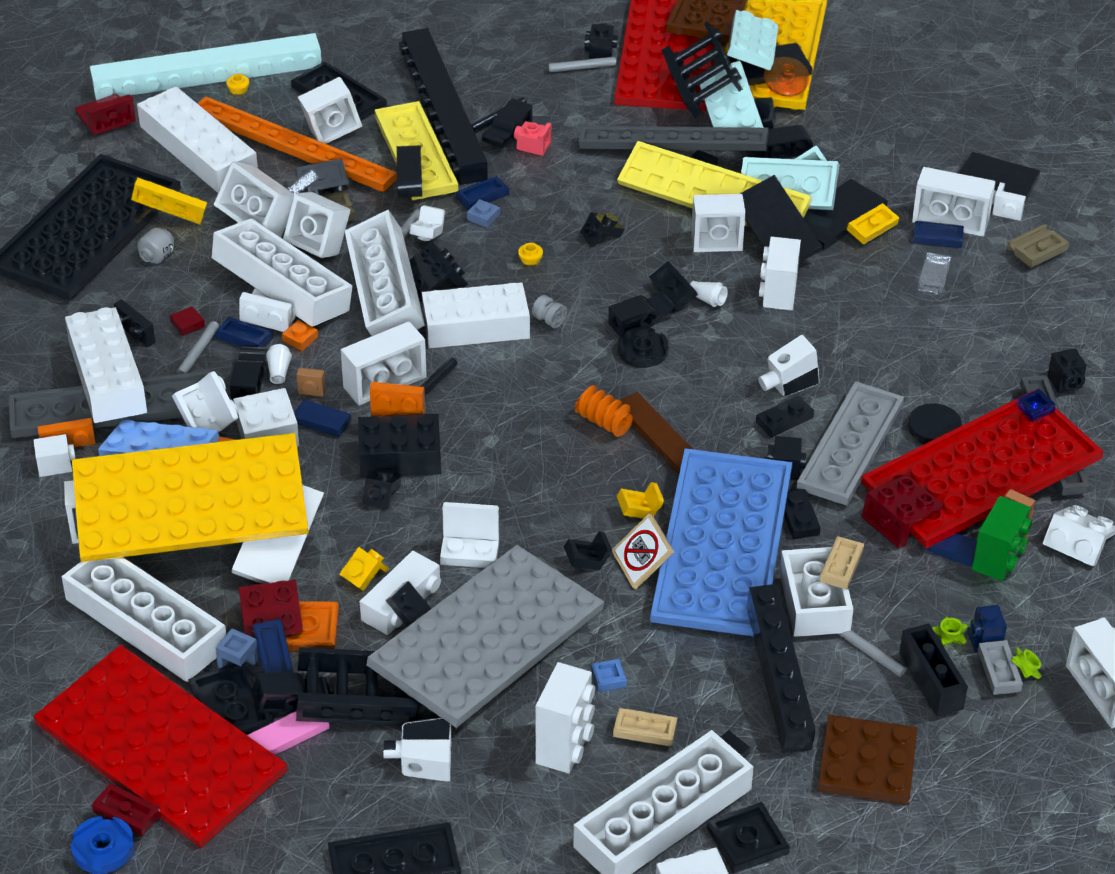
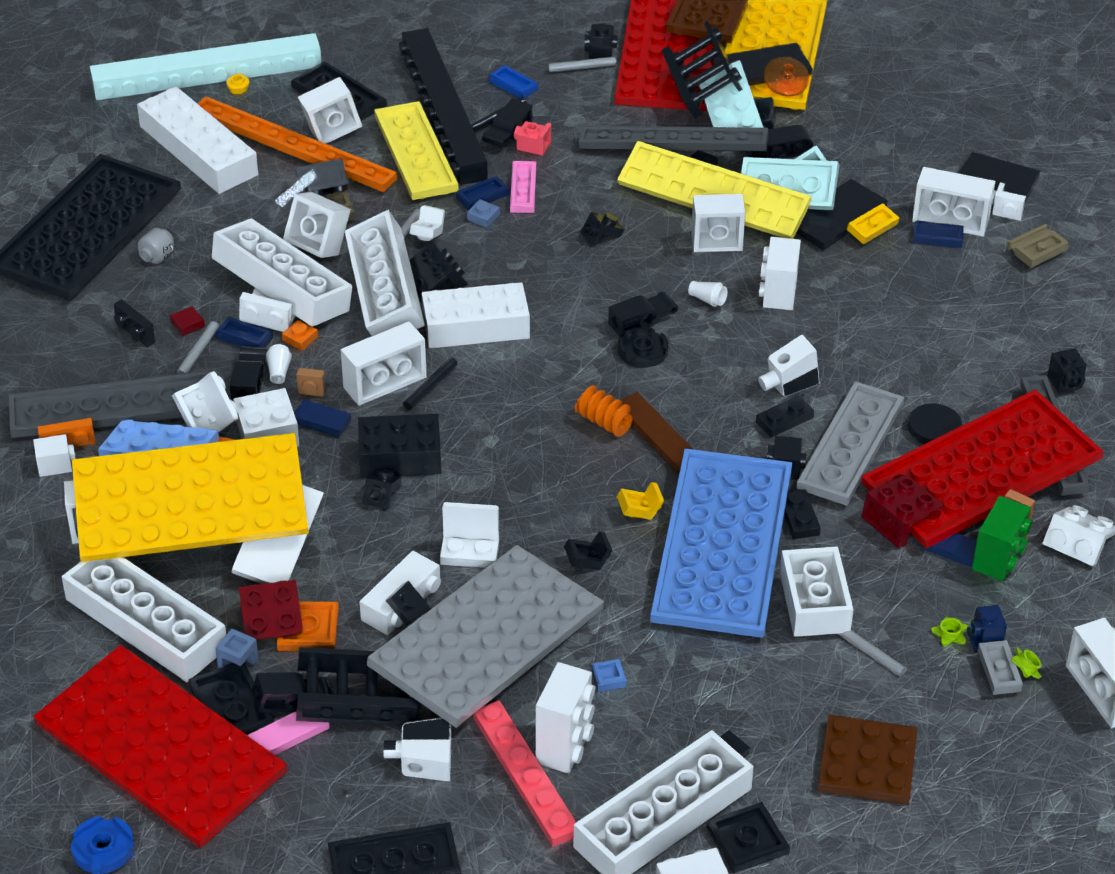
white brick [65,307,147,423] -> none
dark red bracket [75,94,136,136] -> none
dark red plate [91,783,161,837] -> none
yellow plate [131,178,207,225] -> none
white brick [214,161,295,238] -> none
dark blue tile [252,619,294,673] -> none
yellow bracket [340,547,389,591] -> none
orange plate [370,382,425,416] -> none
black beam [397,145,422,198] -> none
yellow plate [518,243,543,265] -> none
light grey wheel [532,295,567,328] -> none
piece [612,513,674,590] -> none
tan plate [613,708,678,747] -> none
black plate [649,261,698,310] -> none
light aqua plate [727,10,778,70] -> none
black tile [740,175,823,263] -> none
black brick [746,584,816,753] -> none
tan plate [820,536,864,589] -> none
black brick [899,623,968,717] -> none
clear tile [918,252,951,294] -> none
clear blue plate [1017,389,1055,422] -> none
none -> coral plate [473,700,577,847]
none -> blue tile [489,65,538,98]
none -> bright pink tile [510,161,536,213]

